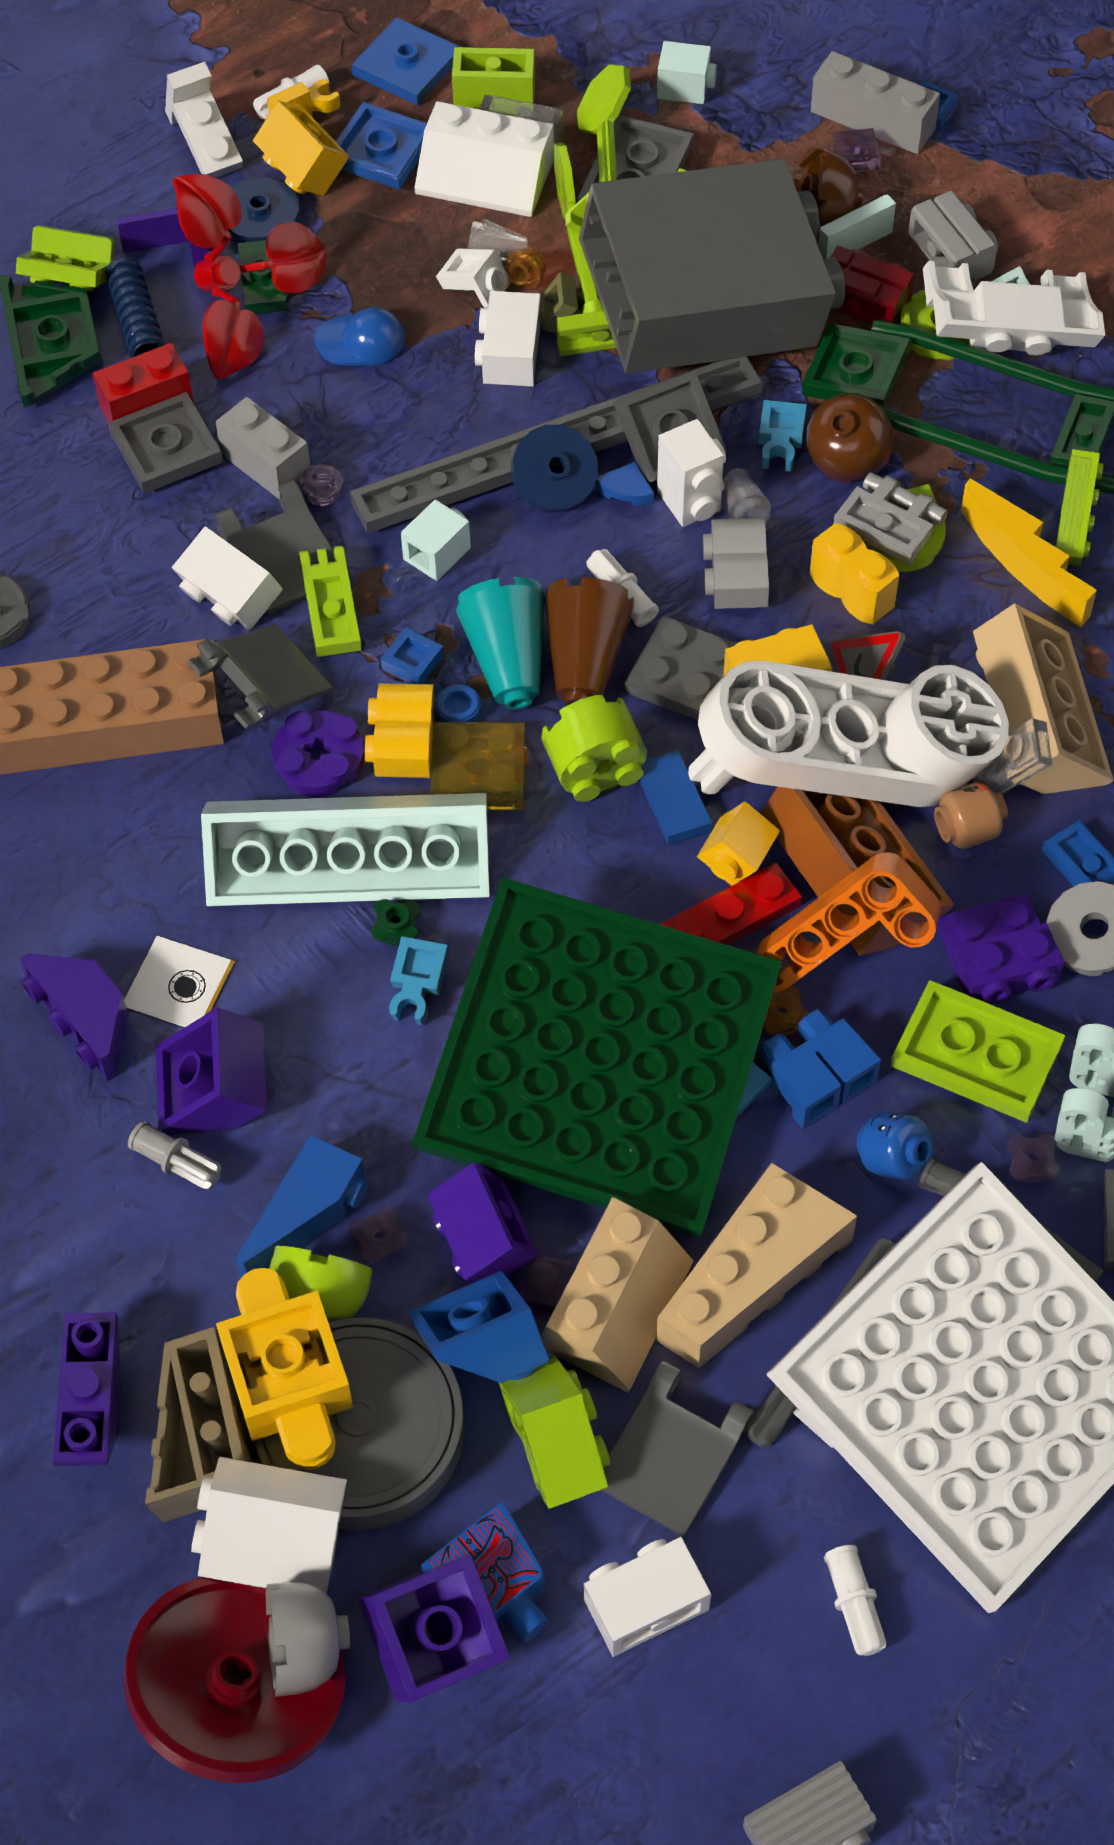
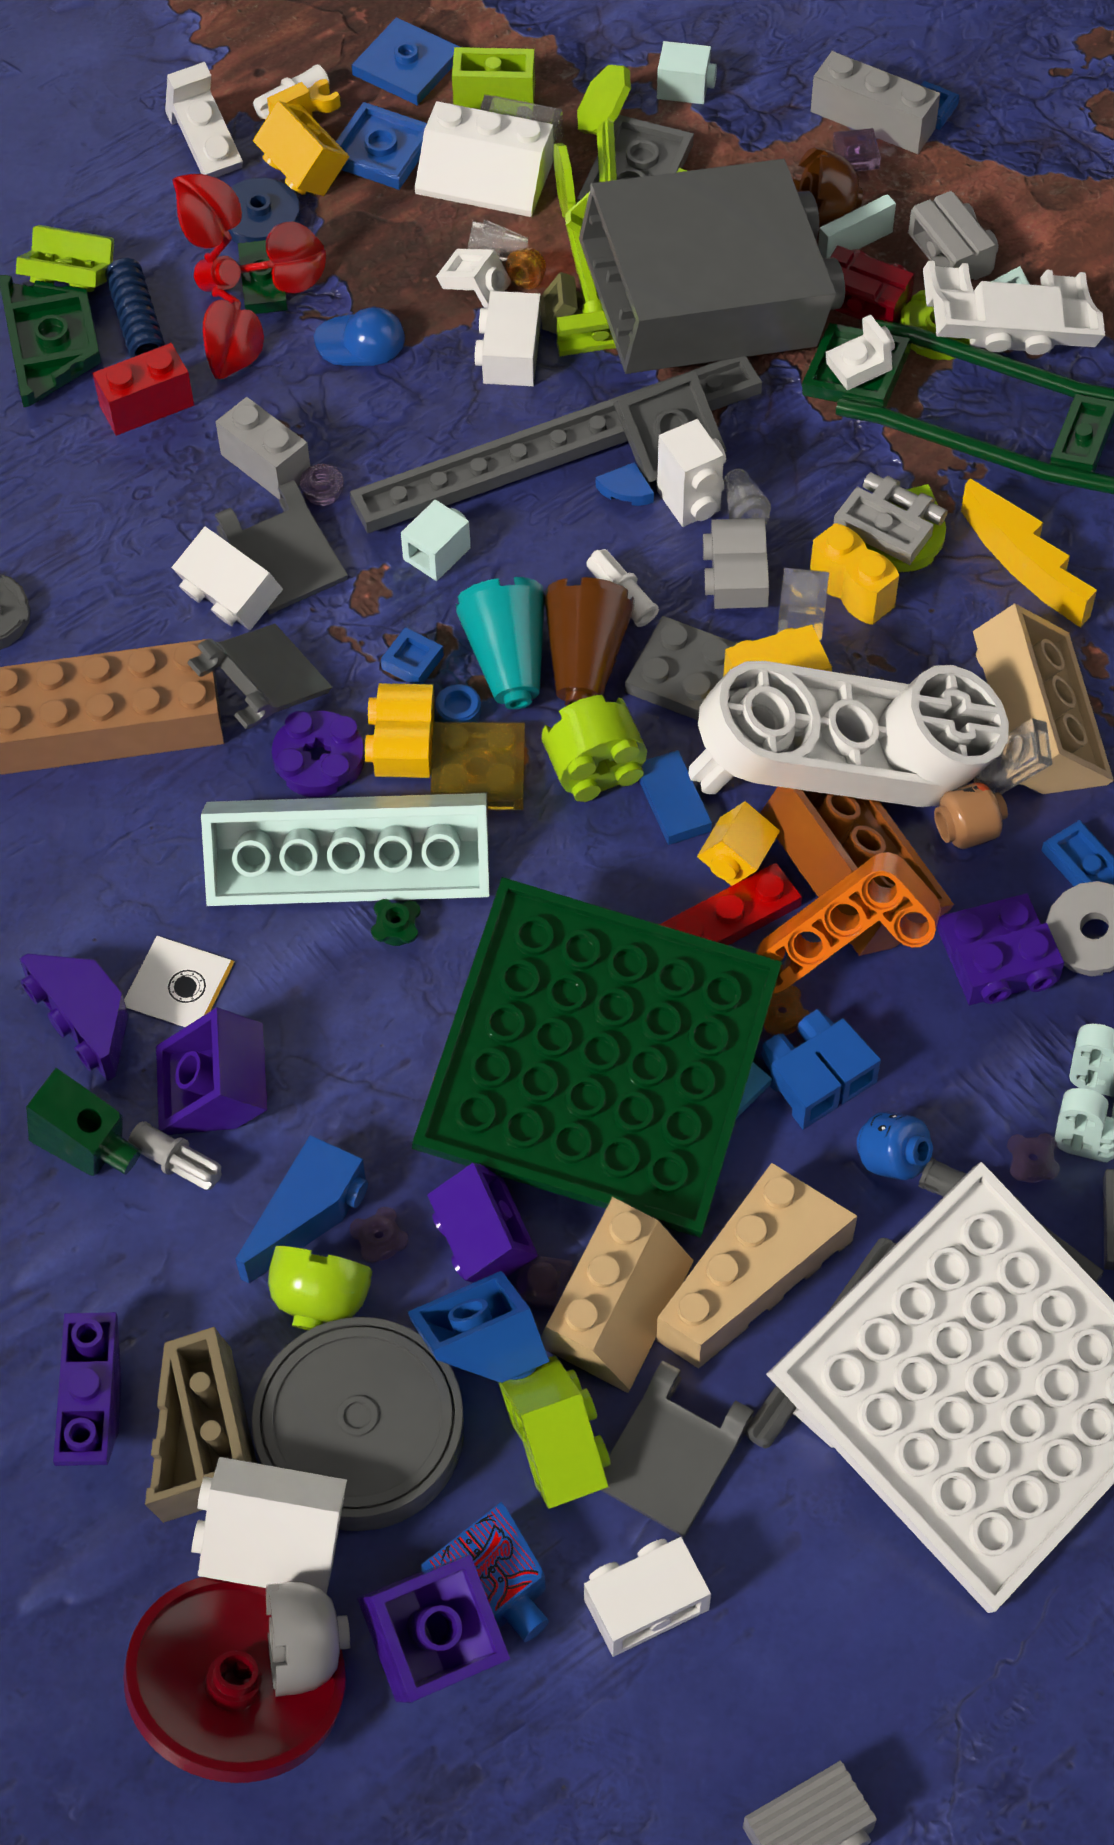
dark grey plate [108,392,223,494] -> none
dark purple bracket [117,208,215,269] -> none
yellow brick [216,1268,353,1470] -> none
lime hinge [299,546,361,657] -> none
dark azure plate [389,936,450,1026] -> none
dark blue plate [511,424,598,512] -> none
dark azure plate [758,400,807,471] -> none
reddish brown cylinder [807,393,894,483] -> none
white axle [824,1545,886,1656] -> none
piece [830,631,905,680] -> none
lime plate [890,980,1065,1123] -> none
lime piece [1055,449,1104,566] -> none
none -> dark green torso [26,1068,142,1176]
none -> clear brick [778,568,829,640]
none -> white bracket [826,315,895,390]

